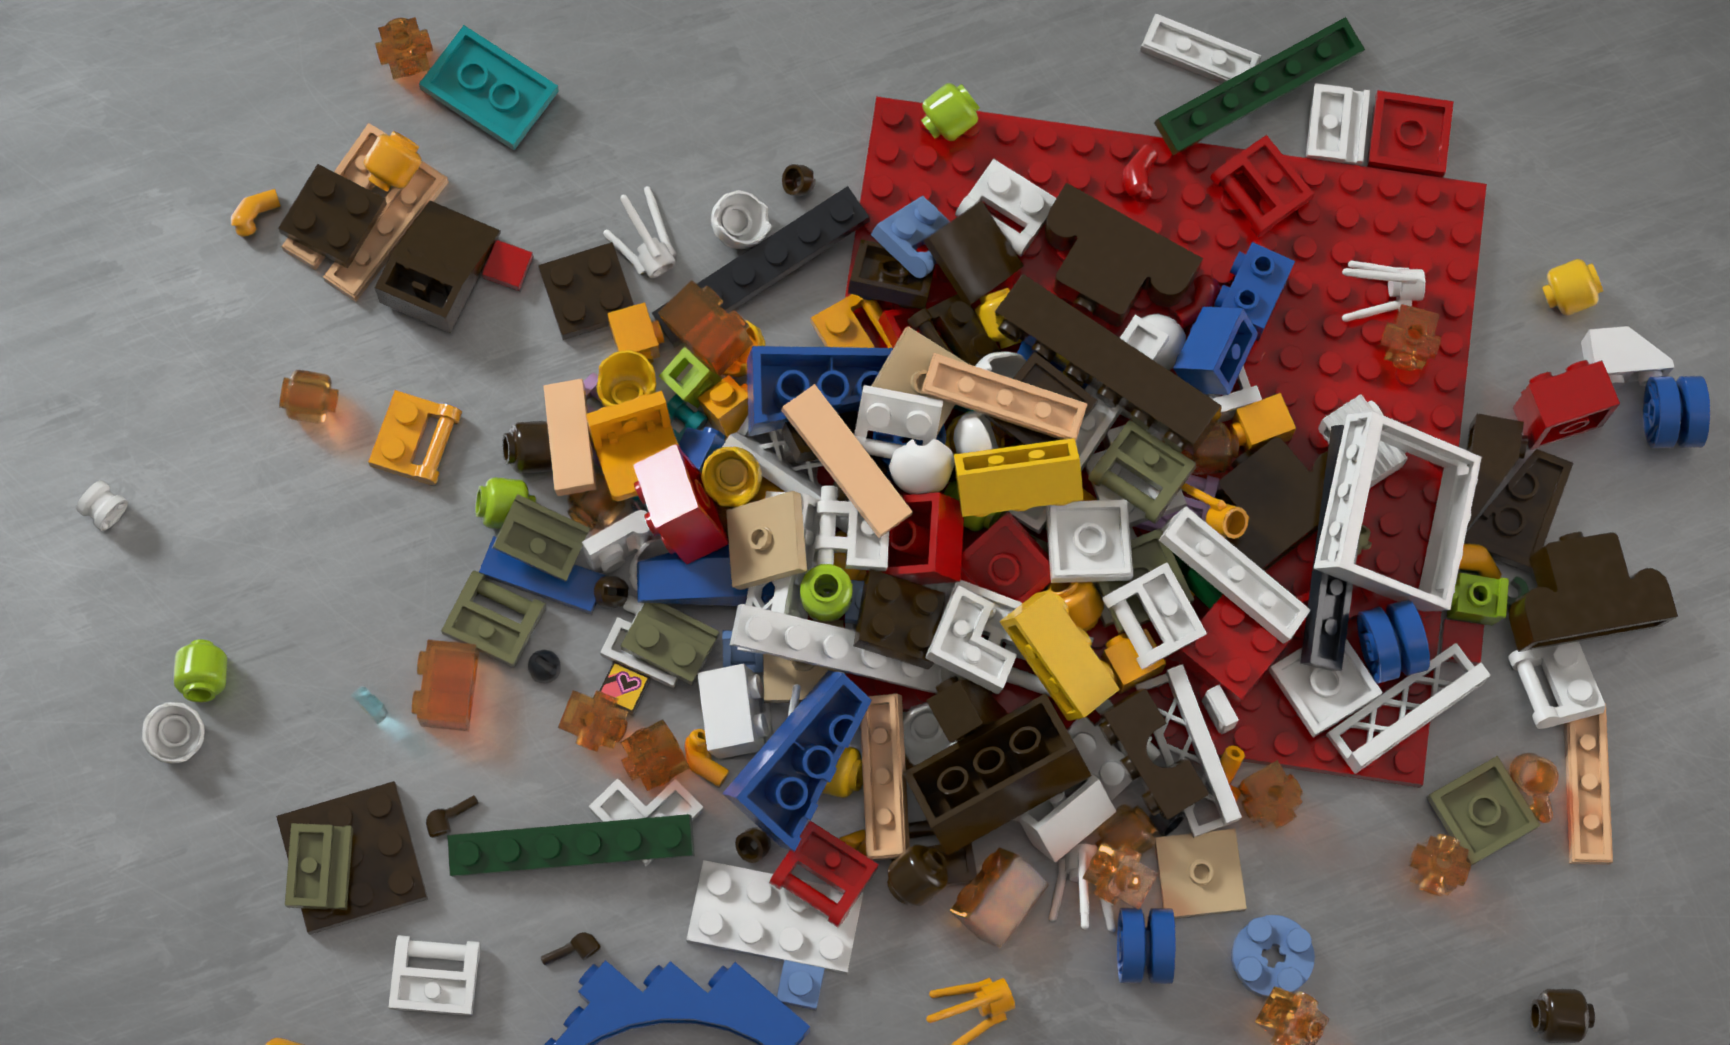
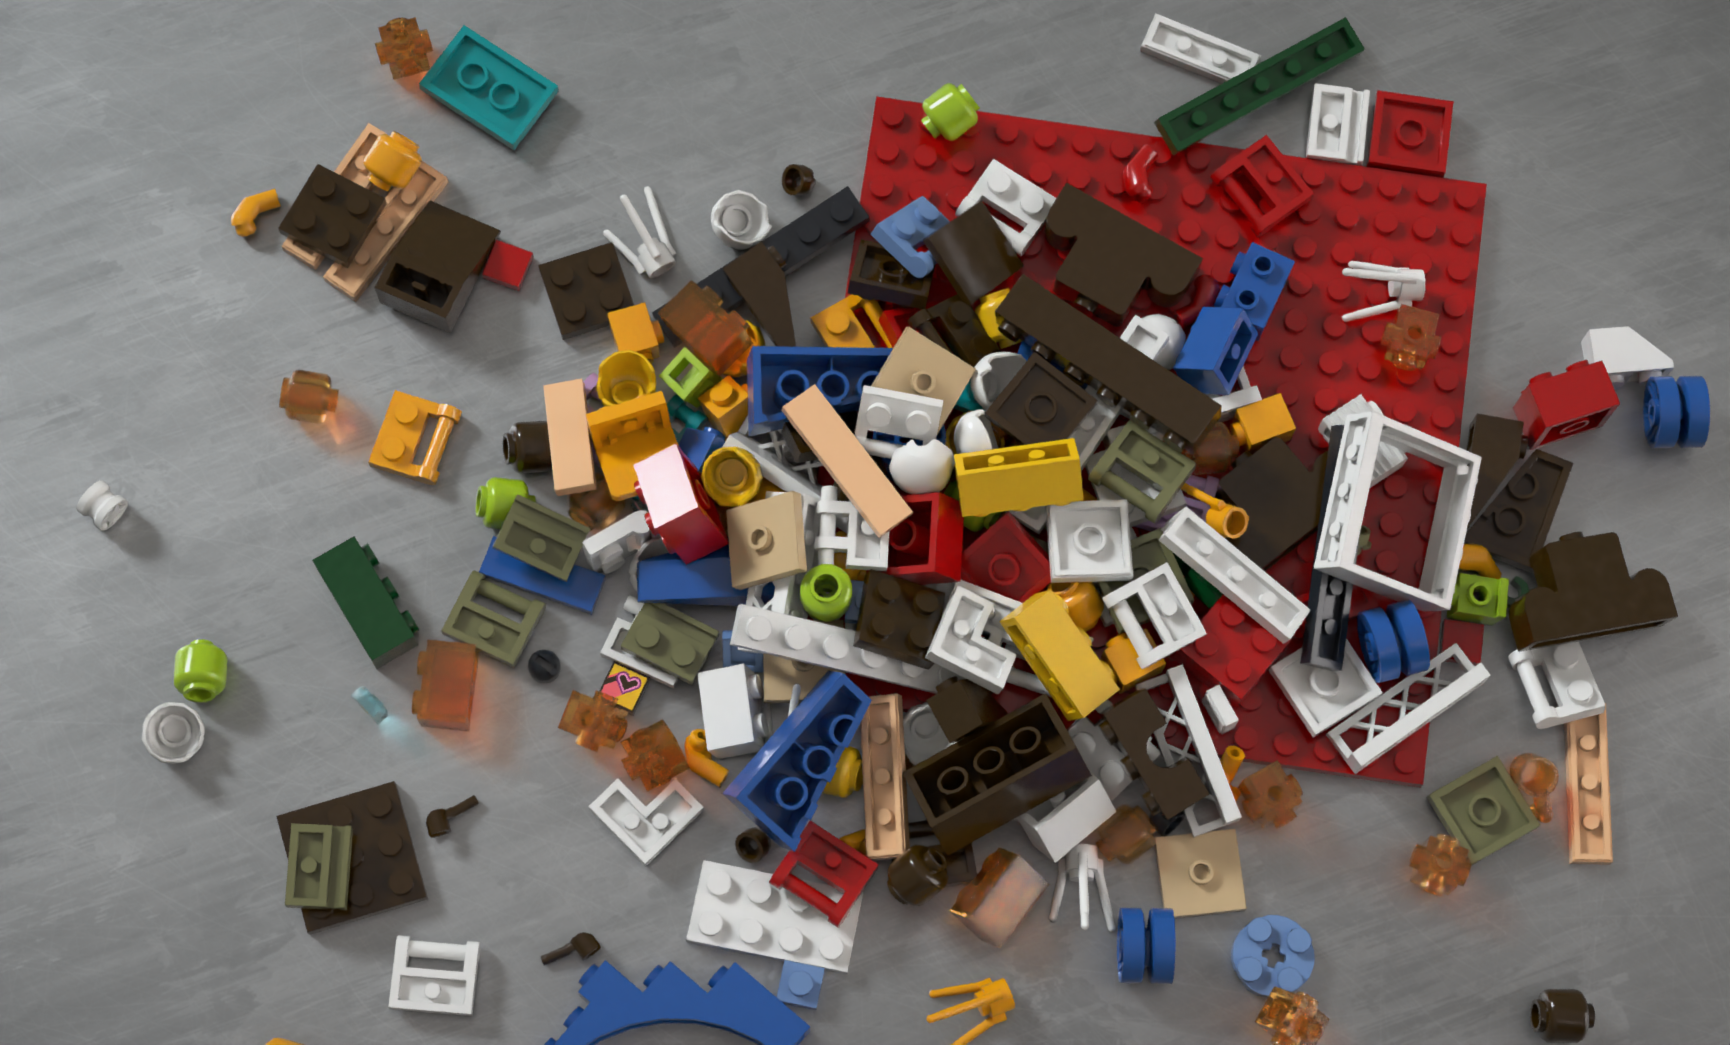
dark green plate [447,814,695,877] -> none
dark brown hinge [594,576,629,608] -> none
light nougat tile [921,353,1088,442] -> none
clear orange brick [1083,842,1159,910] -> none
yellow head [1542,259,1604,316] -> none
none -> dark green brick [312,536,419,669]
none -> dark brown slope [723,241,796,347]

